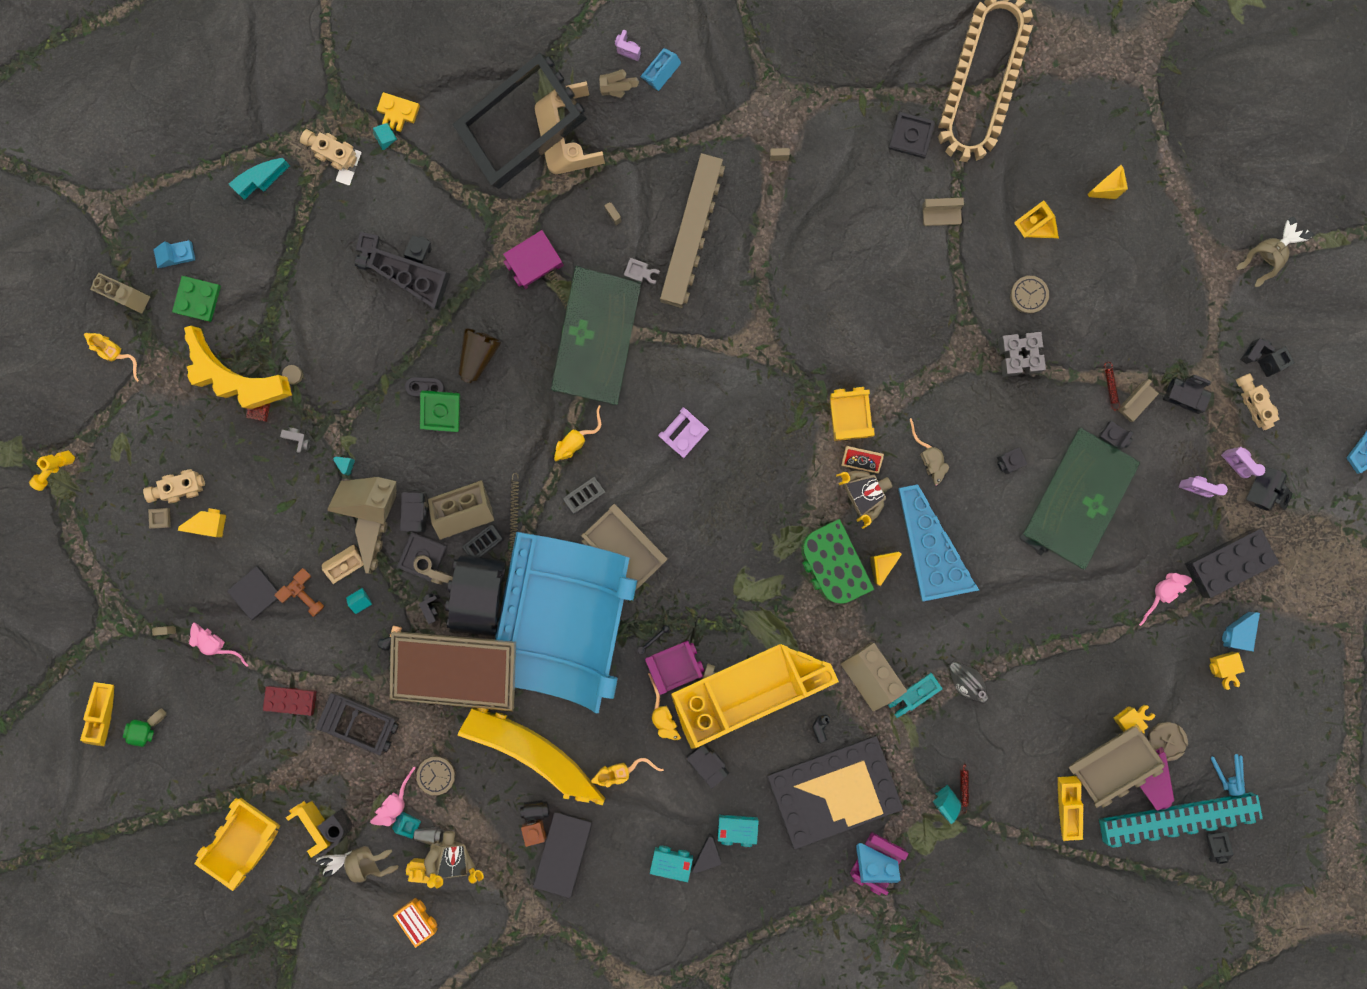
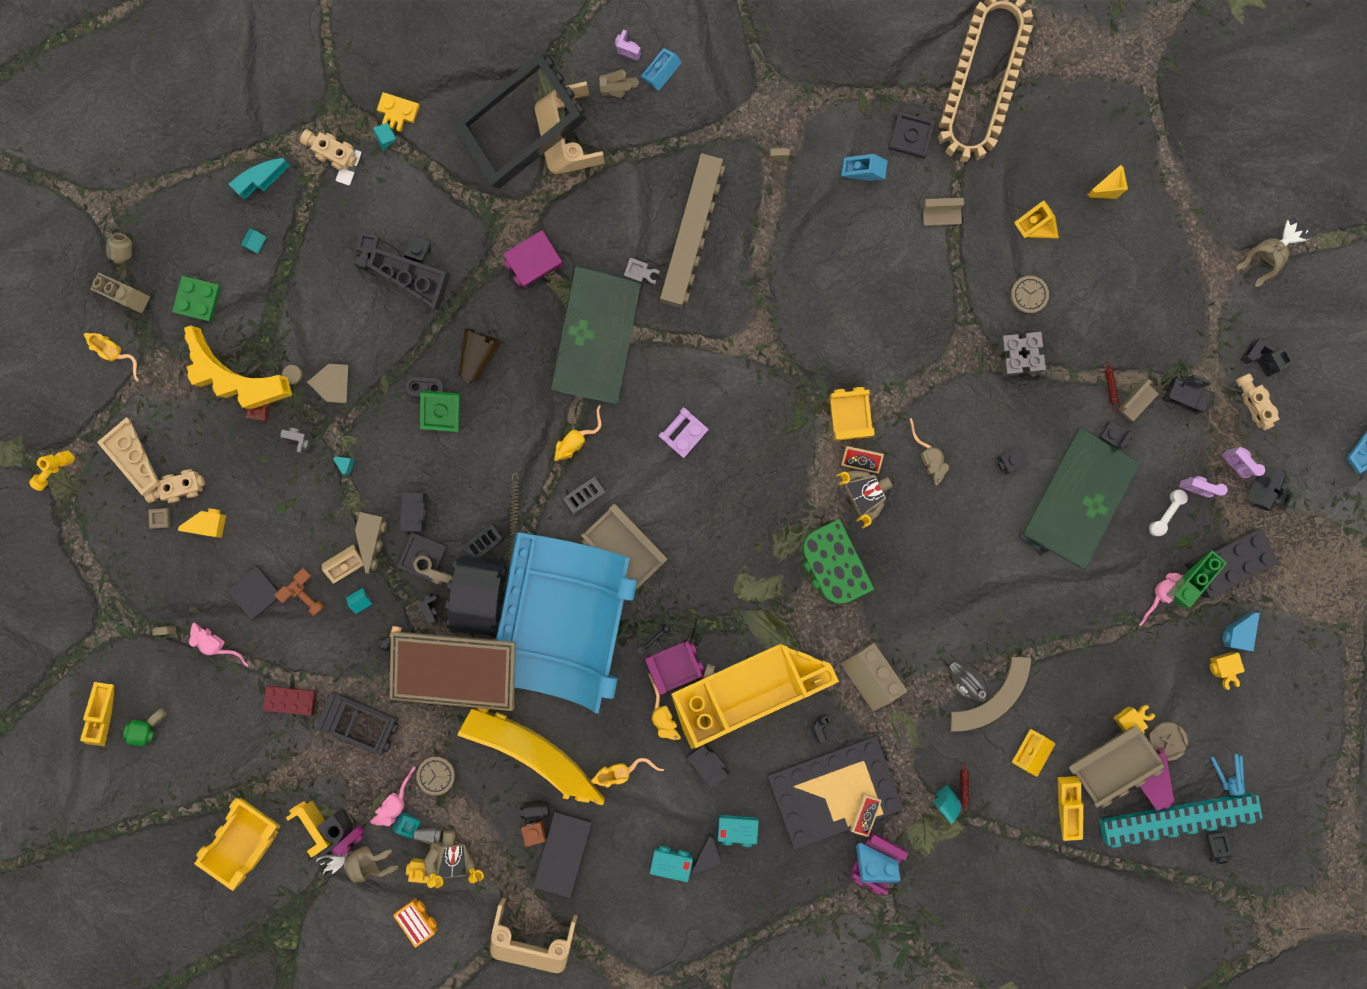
dark azure slope [154,240,195,268] -> none
dark tan slope [328,477,396,524] -> none
dark tan slope [428,480,494,539] -> none
dark tan tile [604,202,622,225] -> none
yellow slope [870,552,902,586] -> none
teal hinge [887,672,942,718] -> none
dark azure wing [898,485,979,601] -> none
none -> tan wing [97,417,160,497]
none -> dark tan head [106,233,132,263]
none -> teal slope [241,228,267,254]
none -> dark tan slope [307,364,348,404]
none -> magenta plate [331,825,364,857]
none -> tan windscreen [490,898,578,973]
none -> dark azure slope [841,154,888,181]
none -> slope [850,793,882,837]
none -> dark tan tile [950,657,1031,731]
none -> yellow panel [1012,729,1055,777]
none -> white bar [1149,489,1188,537]
none -> green slope [1166,550,1227,608]

